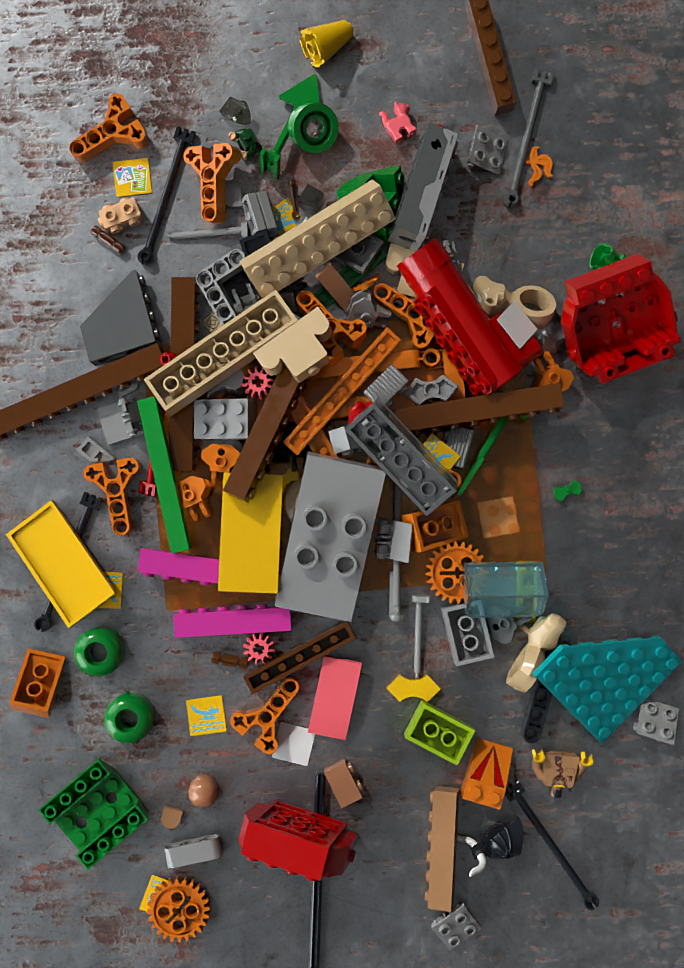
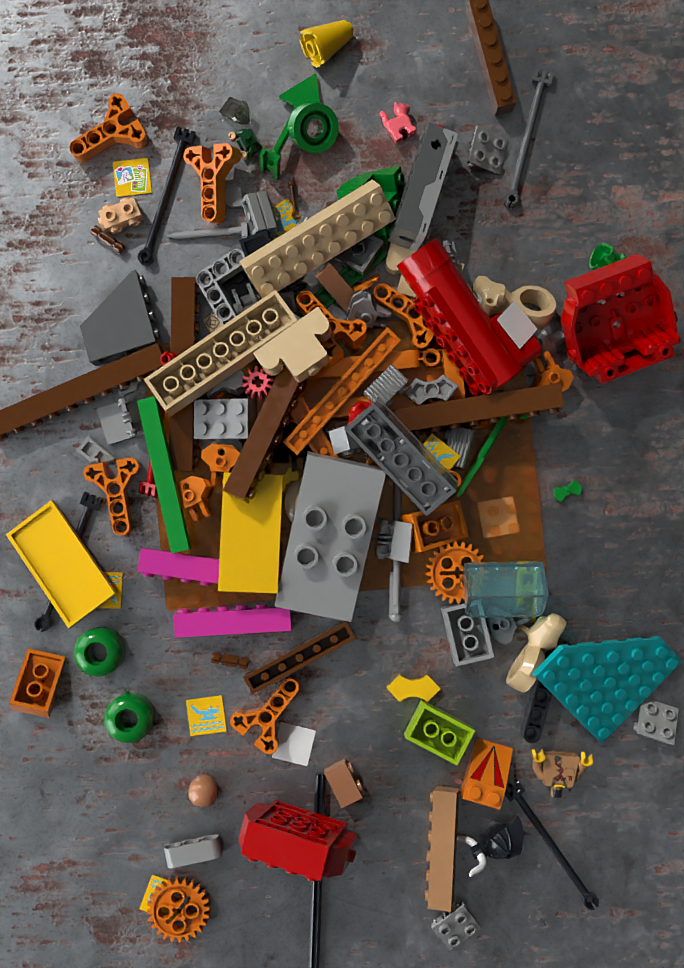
green slope [38,758,149,871] -> none
medium nougat tile [161,805,183,829] -> none
coral gear [243,632,276,665] -> none
clear smoke brick [298,184,325,215] -> none
coral slope [308,655,362,740] -> none
light grey piece [412,595,431,678] -> none
orange piece [525,146,553,187] -> none

